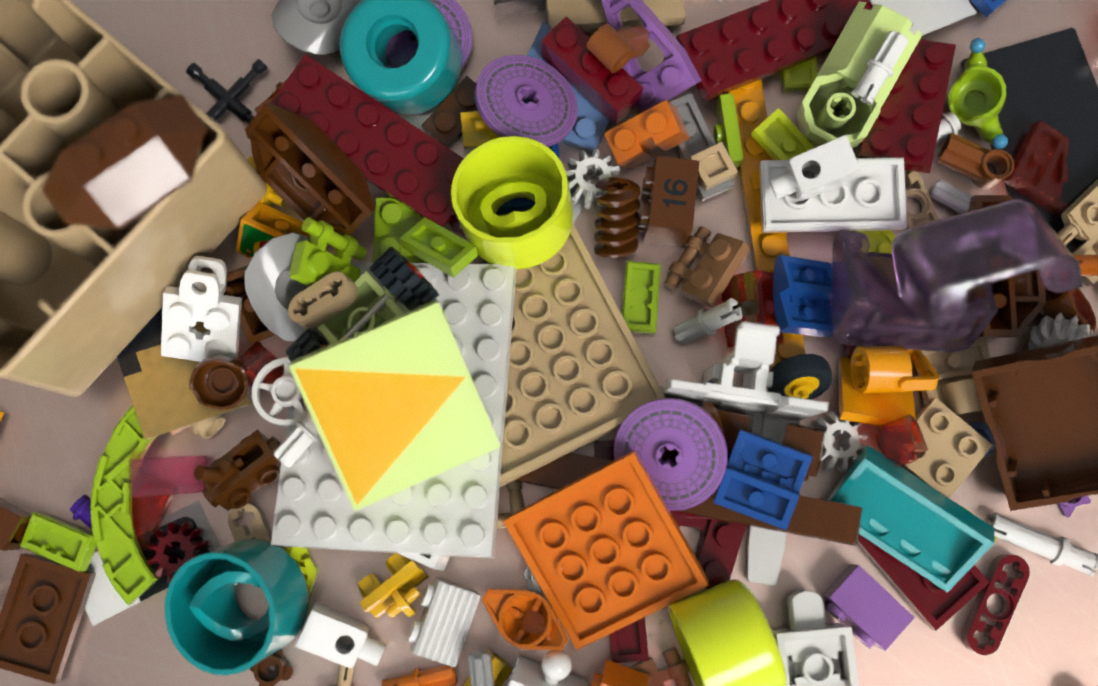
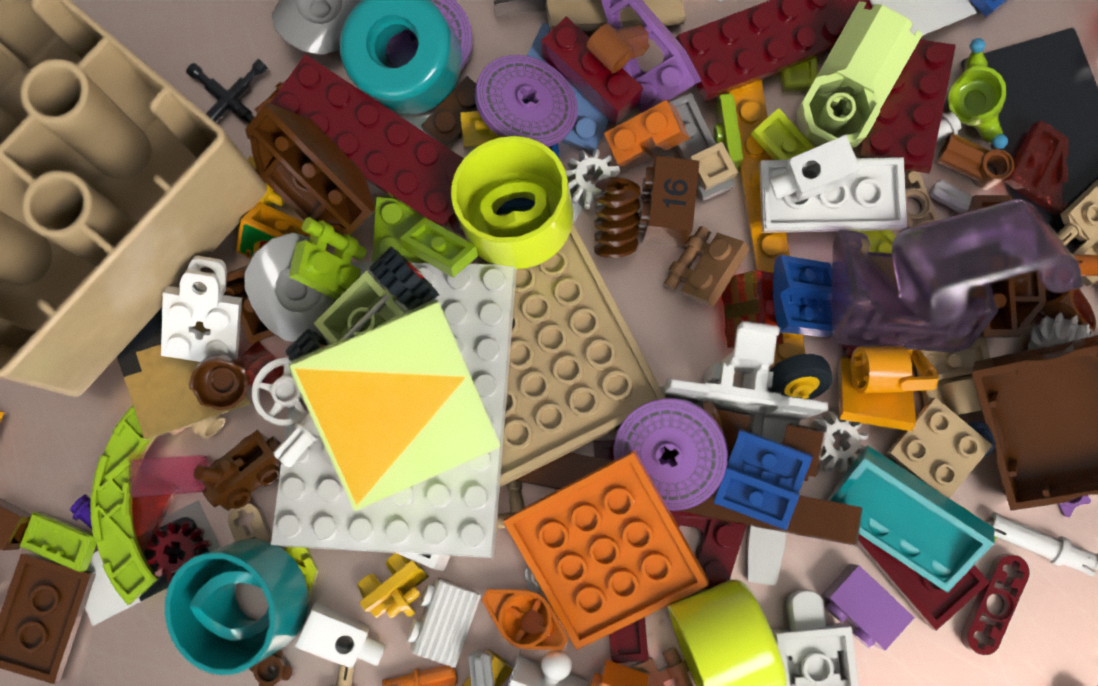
reddish brown wedge [42,95,208,229] -> none
tan beam [288,272,358,329] -> none
lime plate [621,261,661,335] -> none
white axle [673,298,742,344] -> none
white axle [851,31,908,105] -> none
clear red plate [876,415,928,467] -> none

